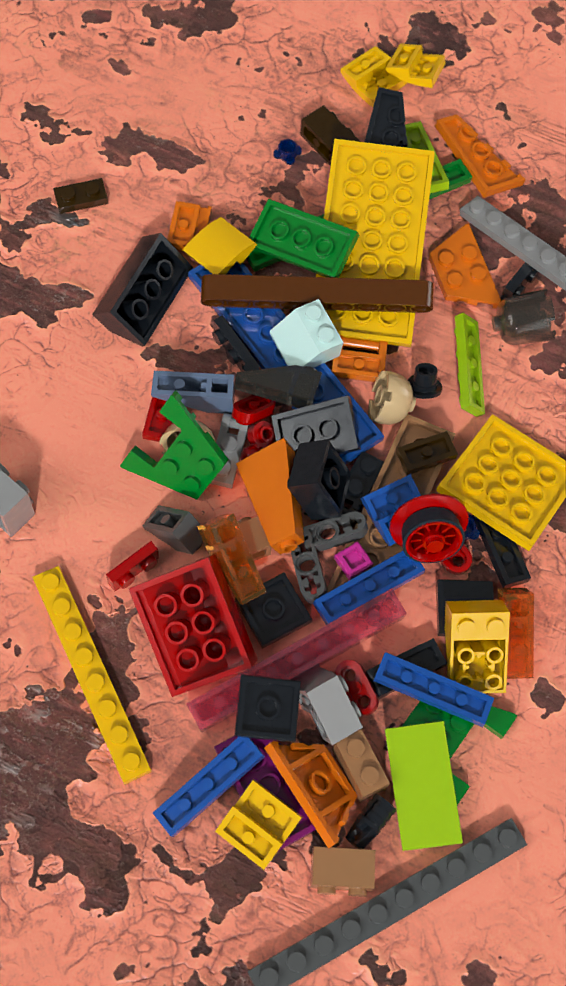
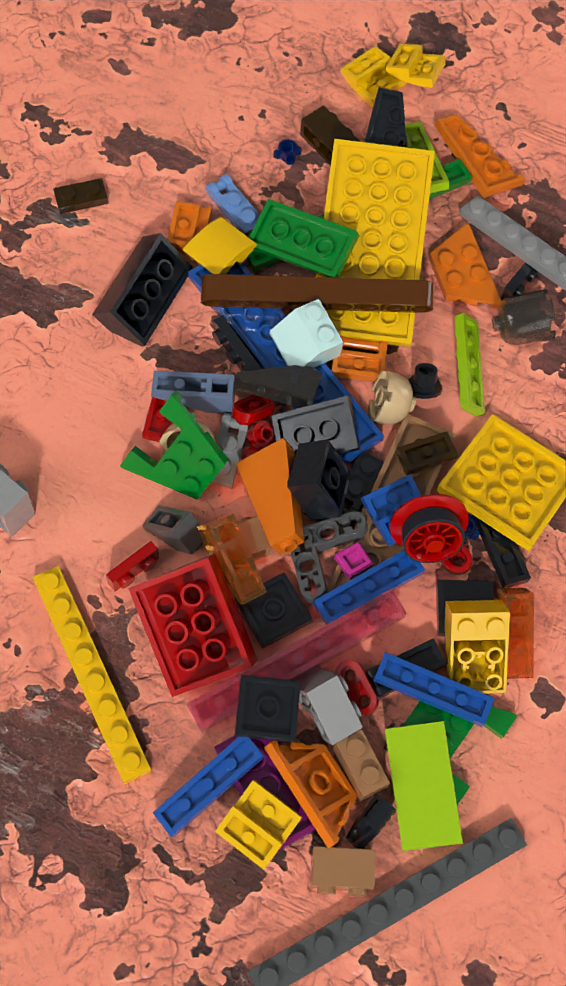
none -> medium blue plate [205,174,260,237]

